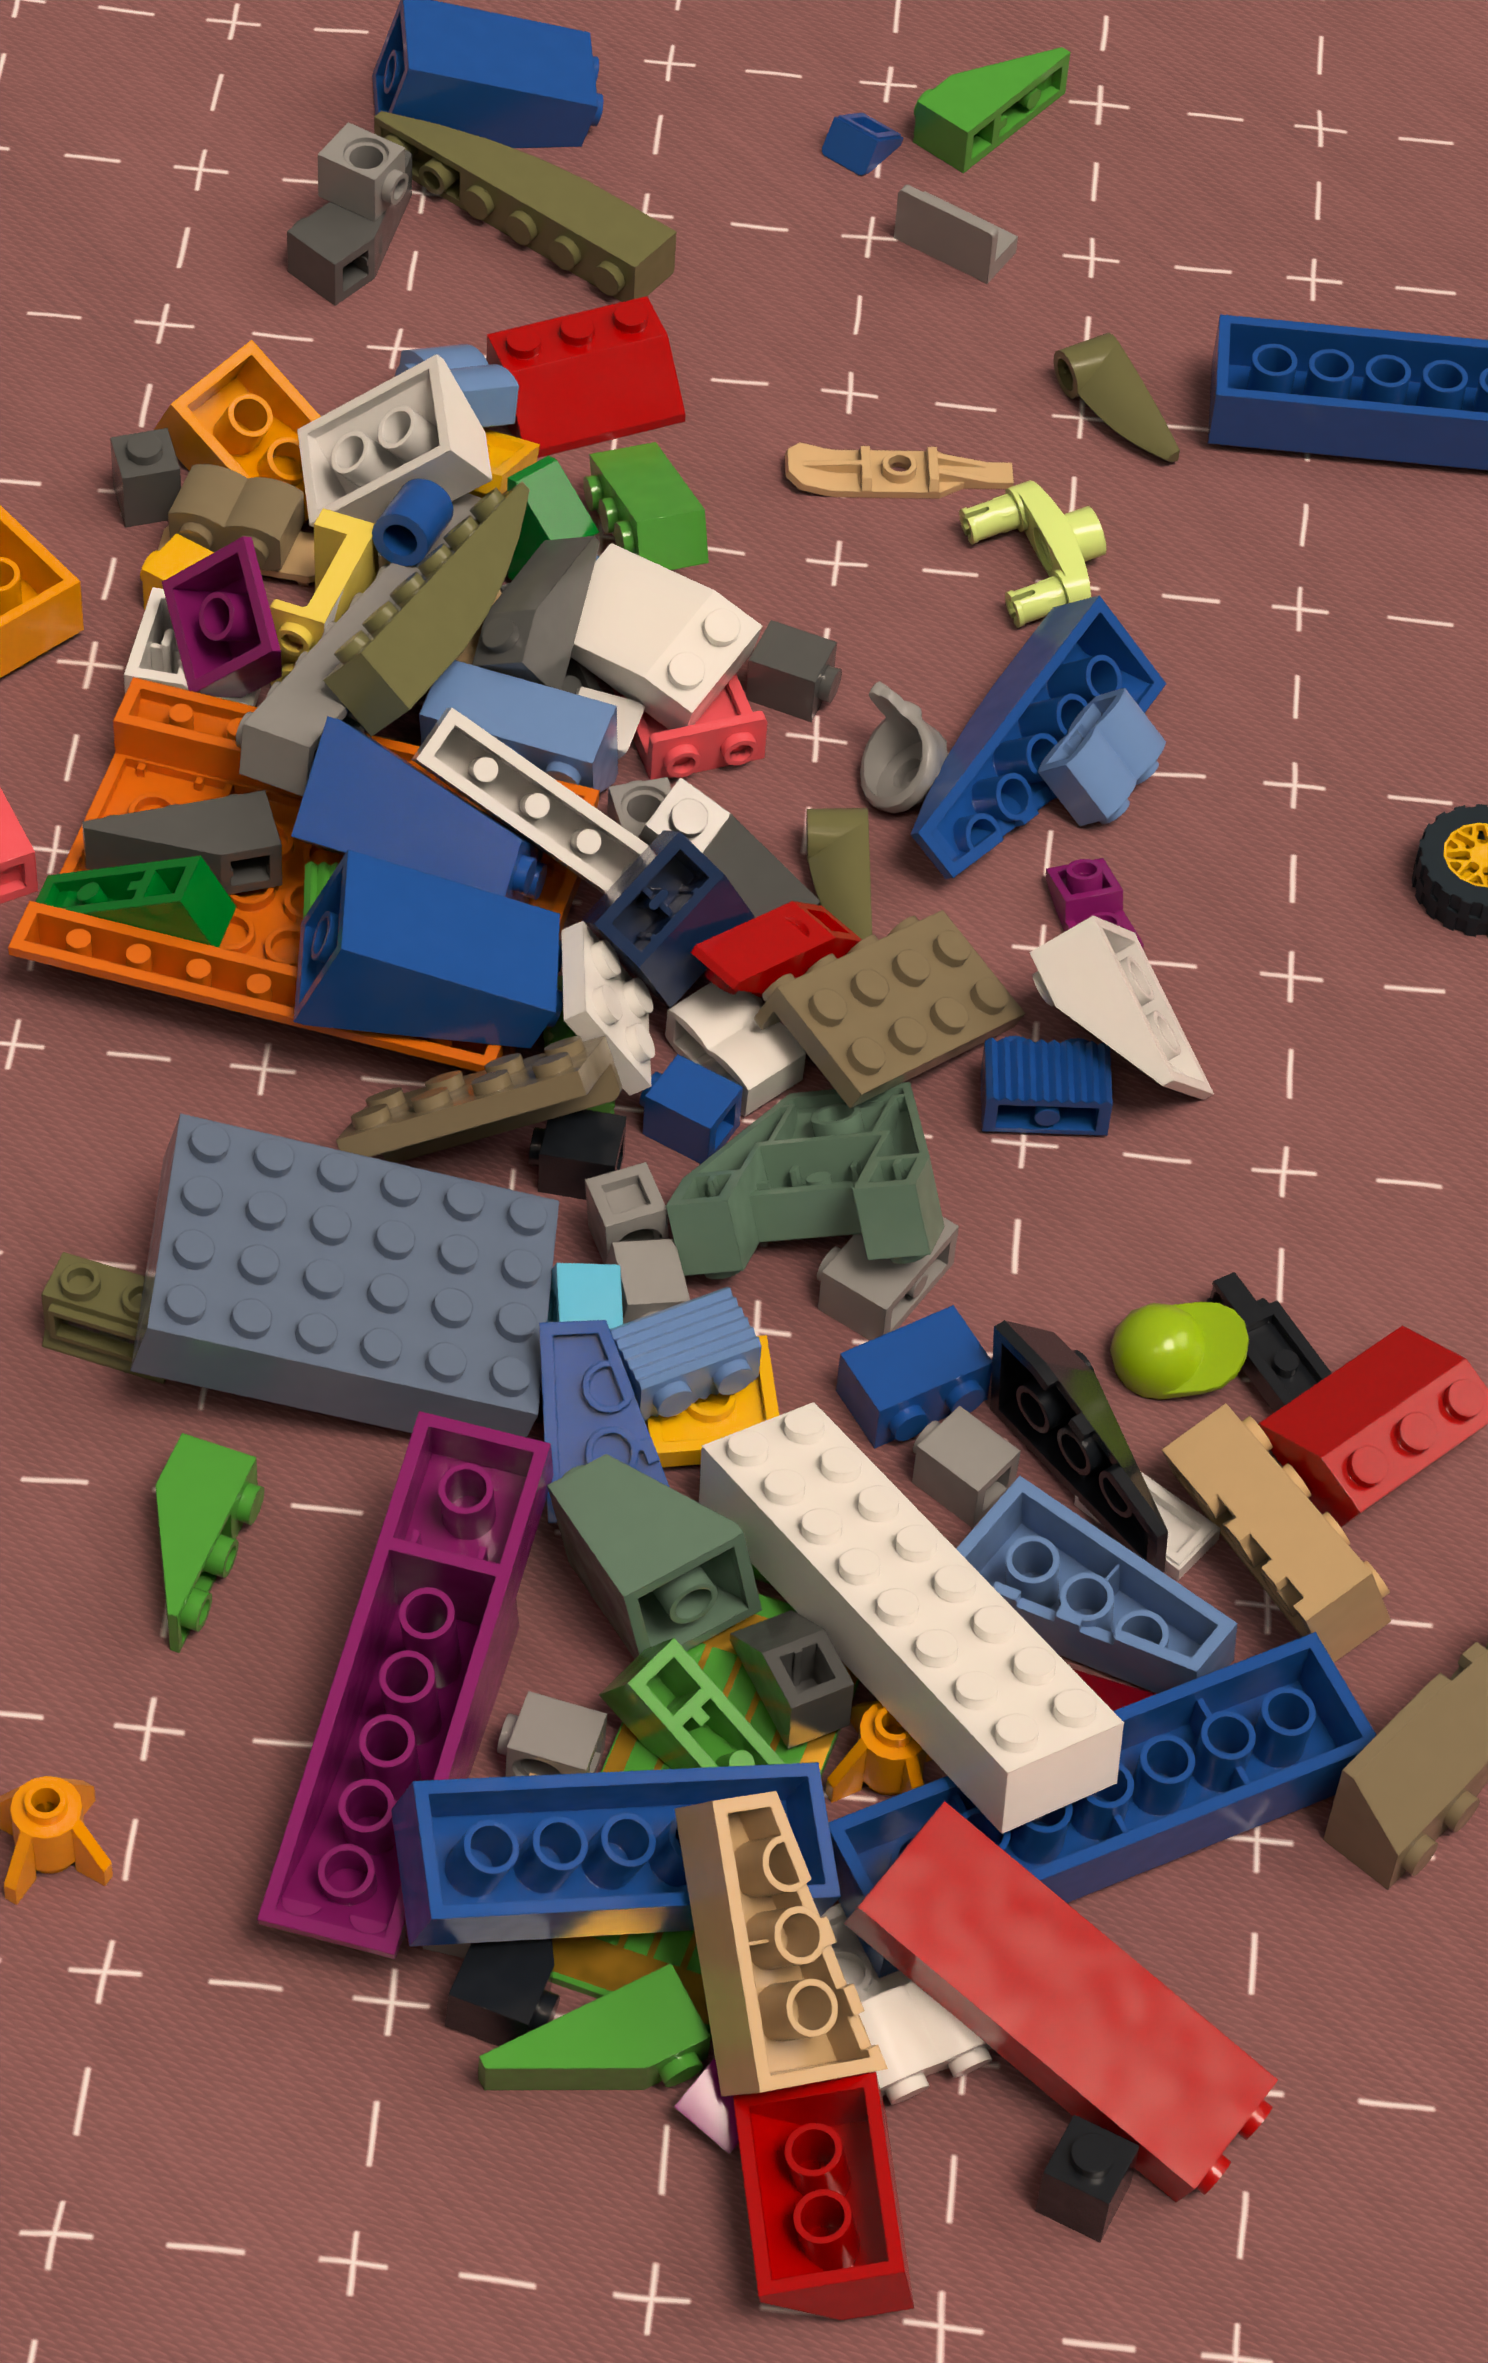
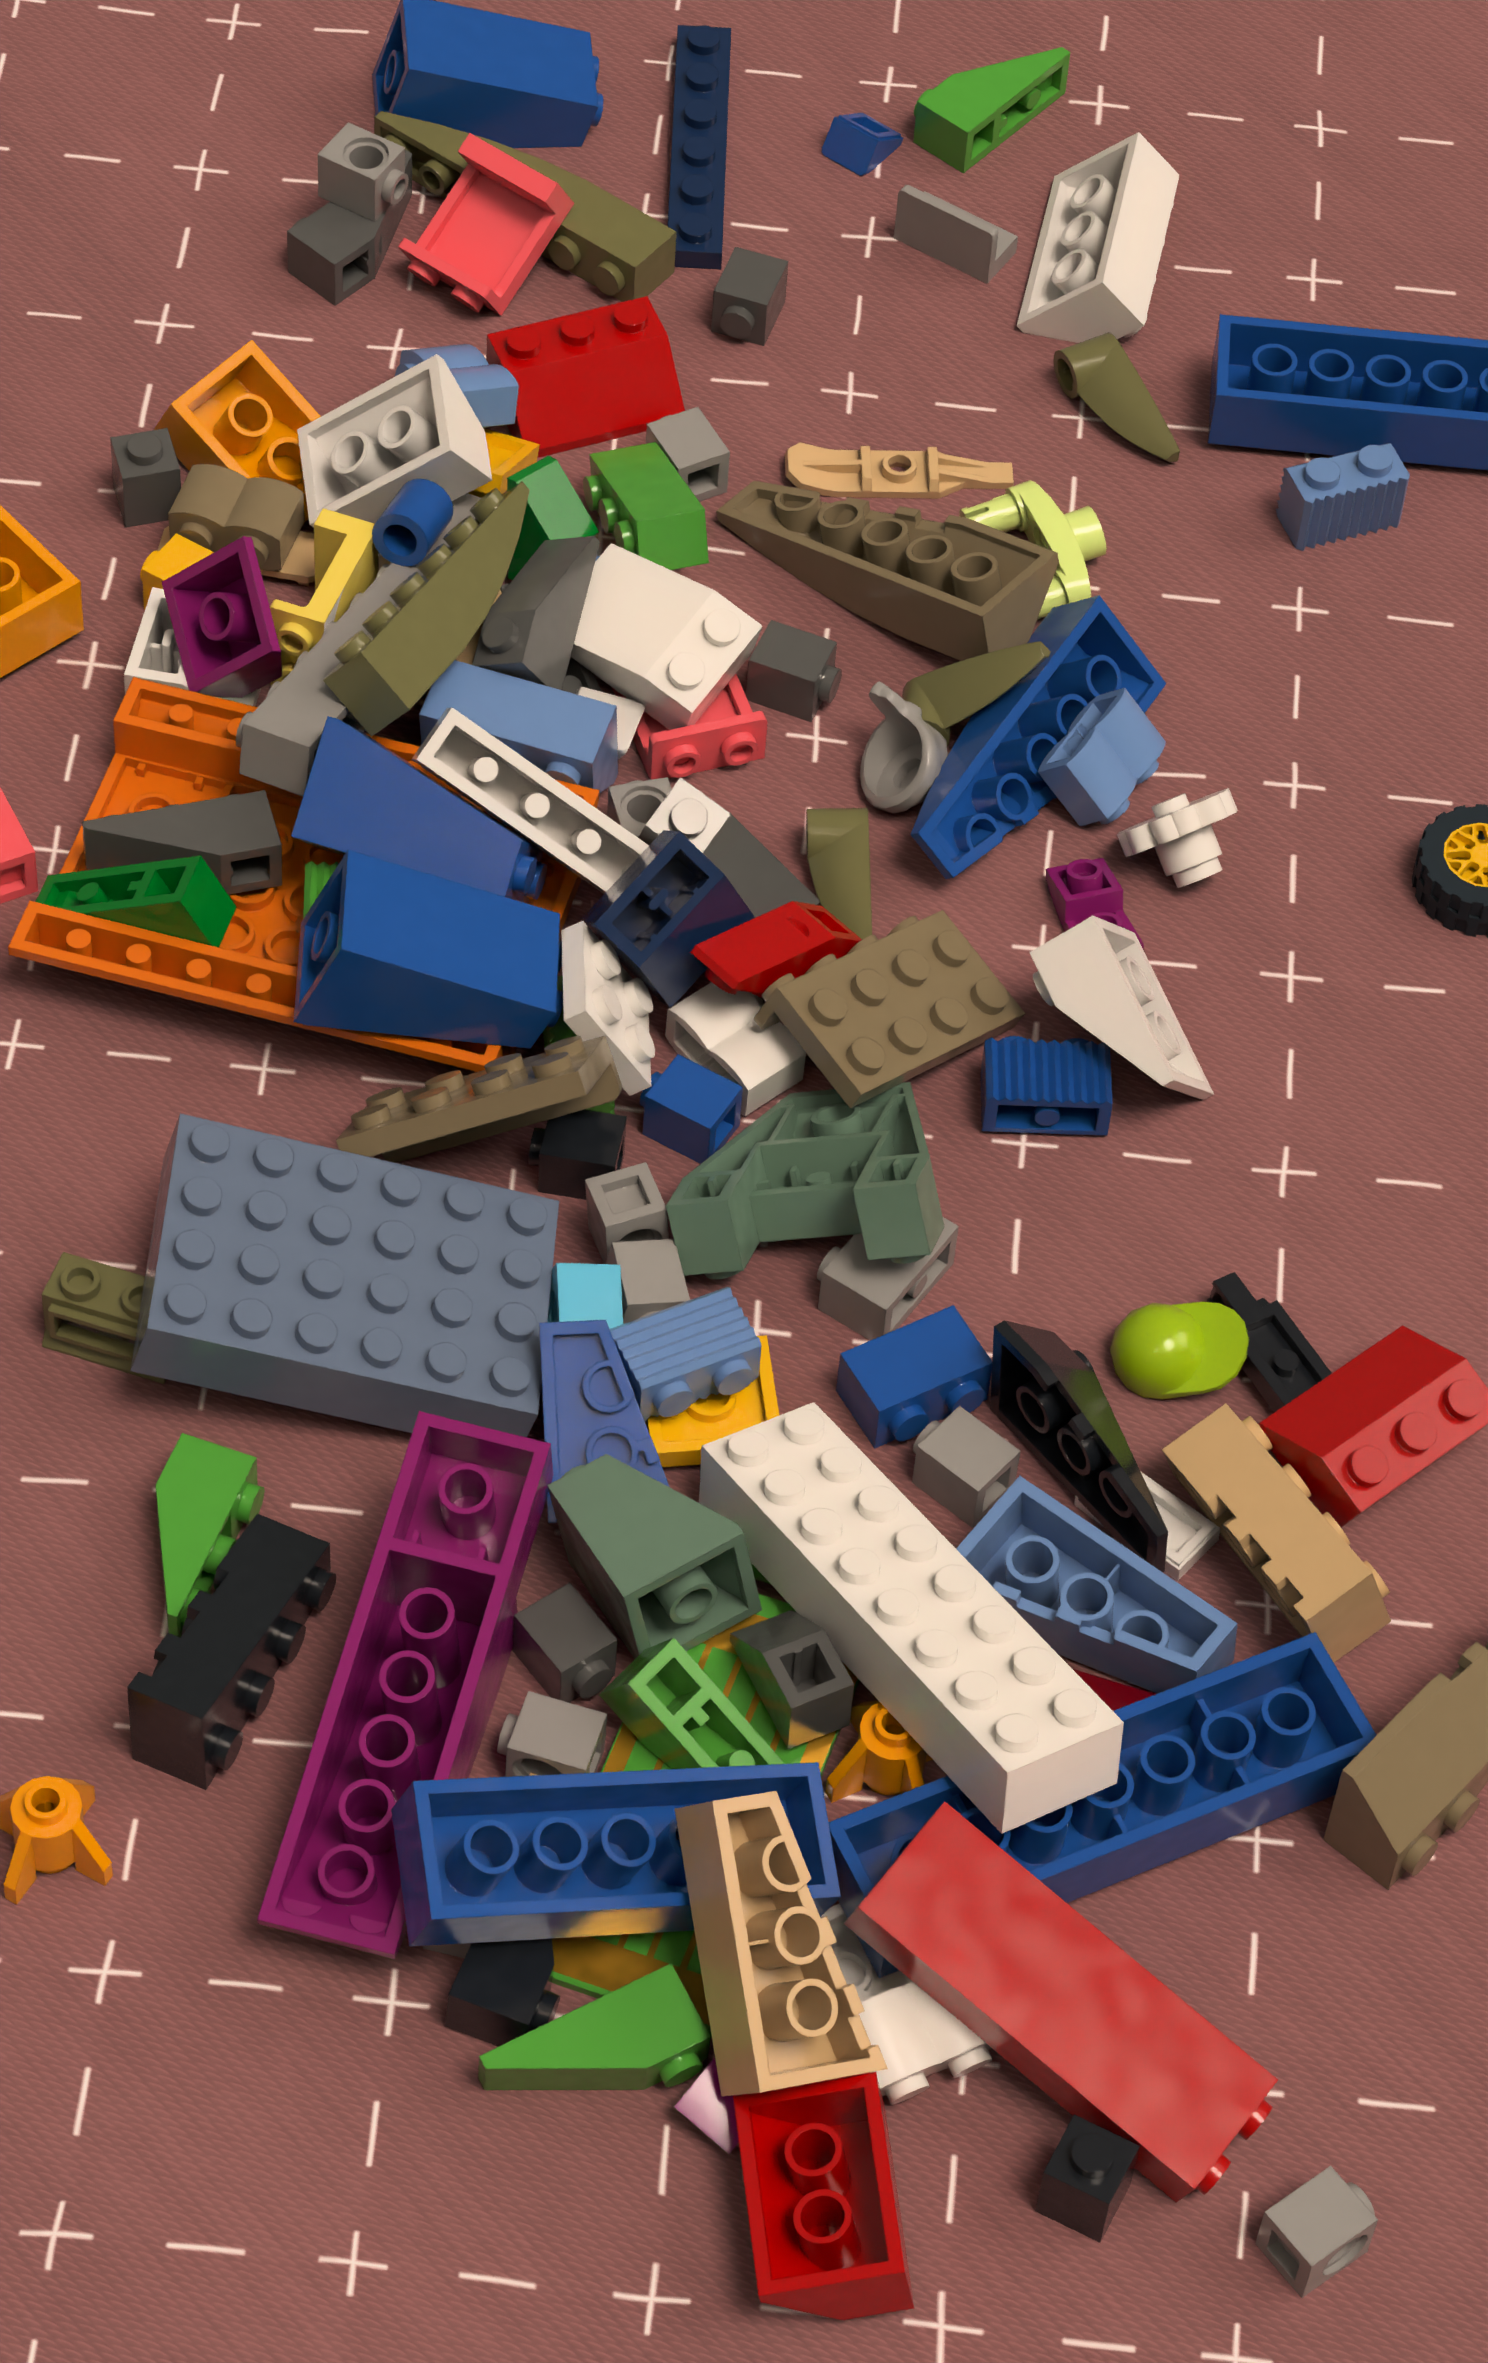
none -> black wedge [127,1513,336,1790]
none -> coral panel [398,133,575,316]
none -> dark grey brick [513,1582,617,1703]
none -> light grey brick [646,407,730,502]
none -> dark blue plate [668,25,731,270]
none -> dark grey brick [711,247,789,346]
none -> dark tan wedge [716,481,1059,661]
none -> olive piece [902,641,1051,746]
none -> white slope [1017,132,1179,343]
none -> white plant [1117,788,1238,888]
none -> light grey brick [1255,2166,1378,2298]
none -> medium blue brick [1276,443,1410,551]

